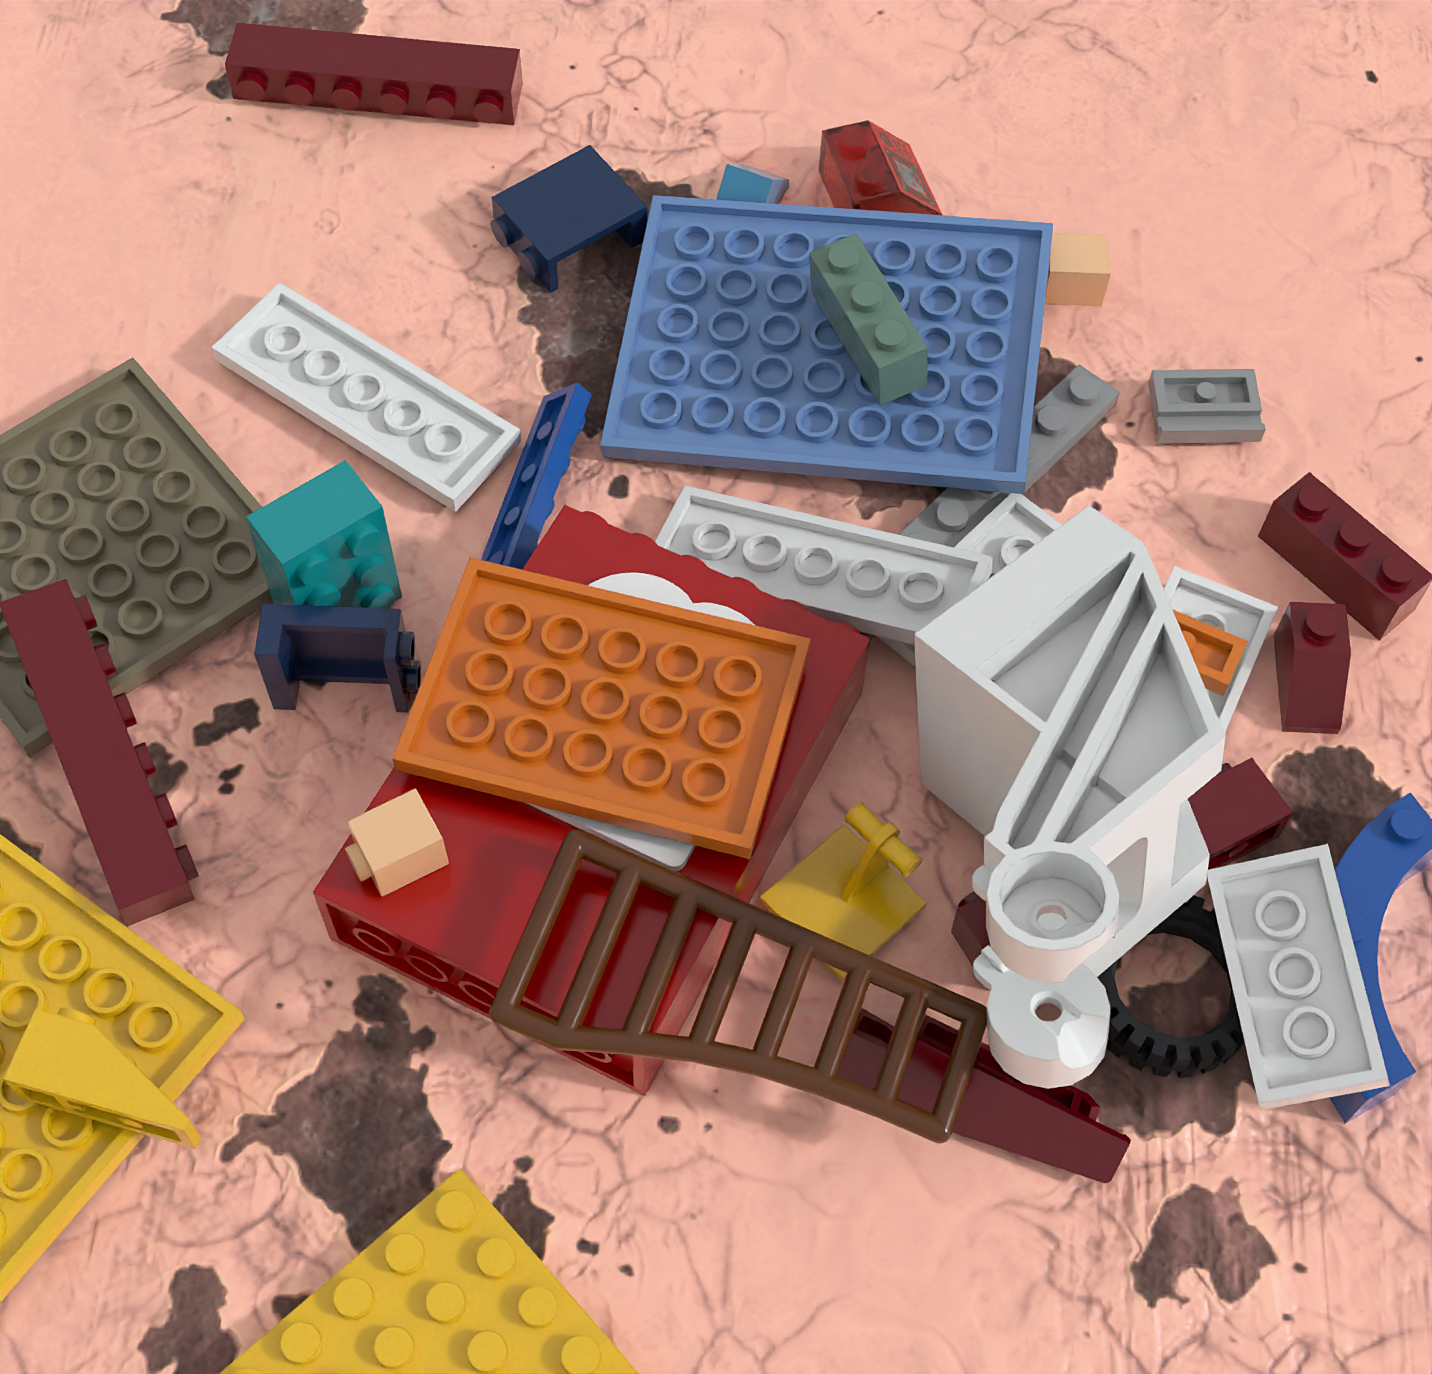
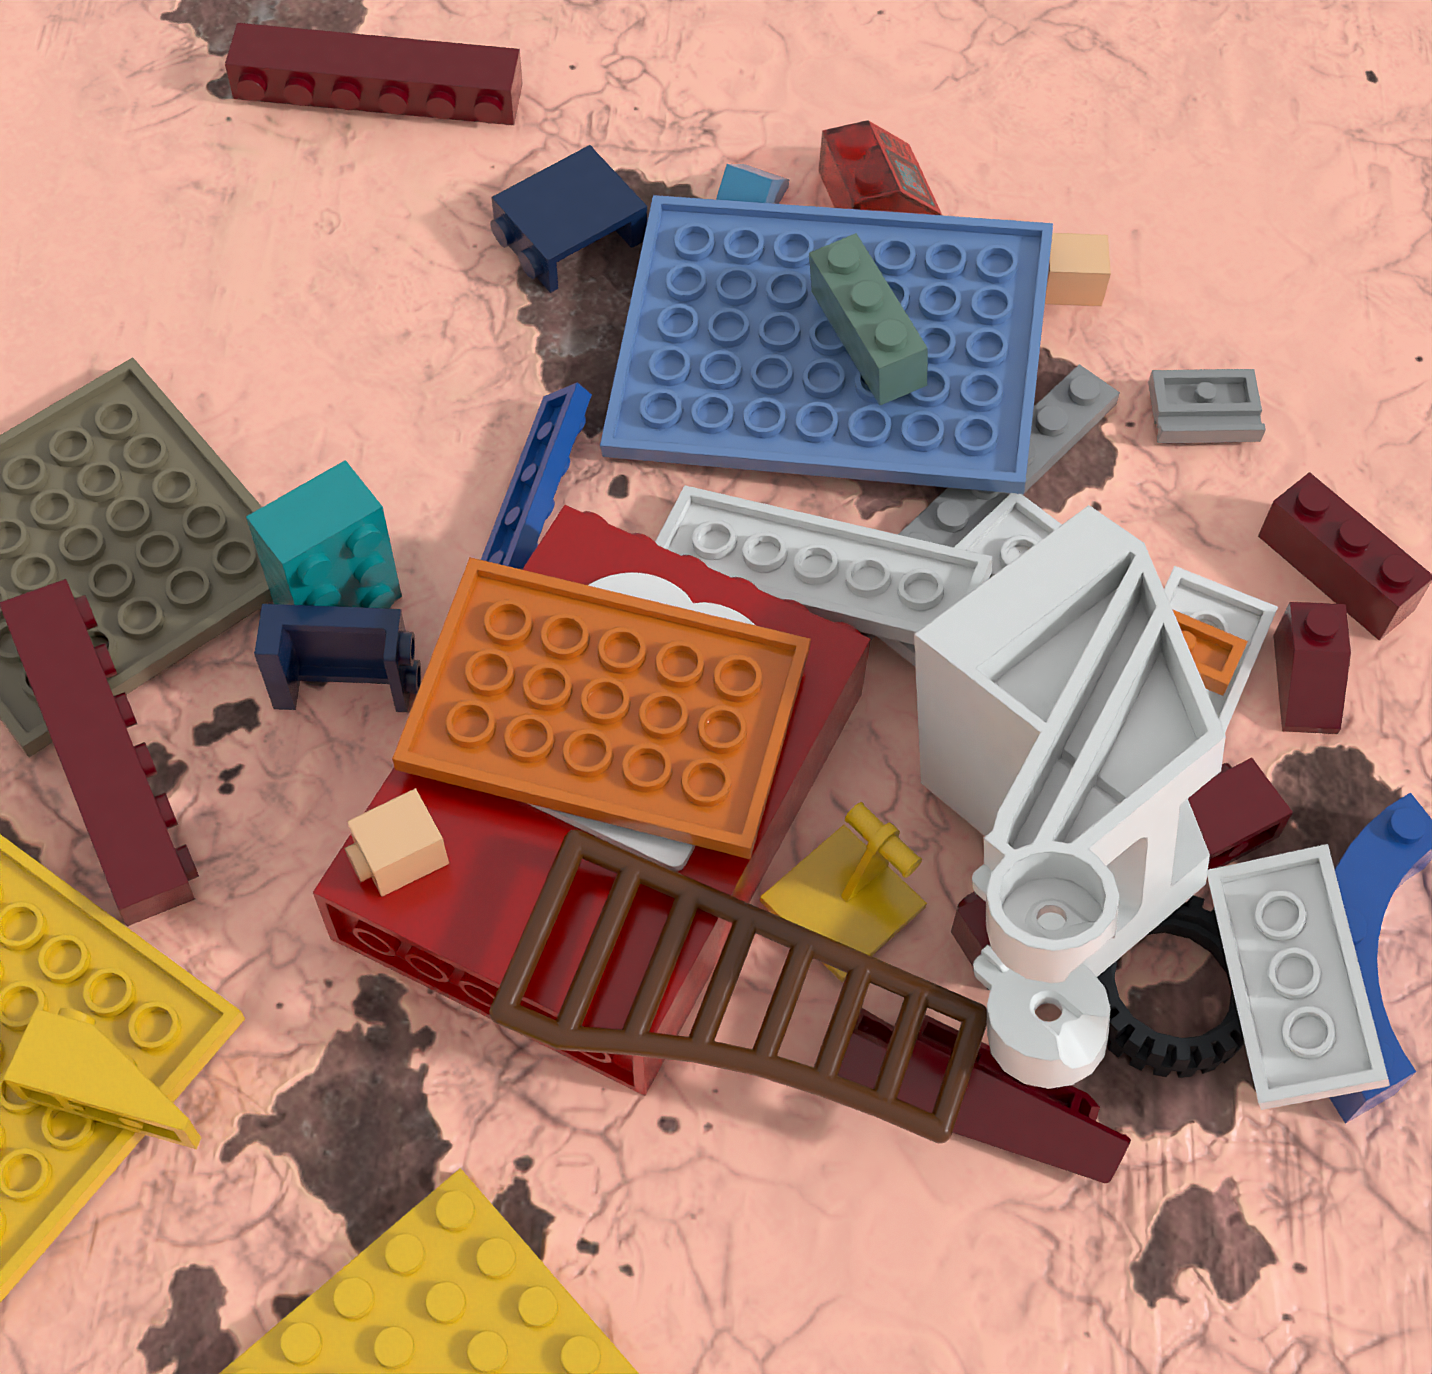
white plate [211,282,521,512] -> none

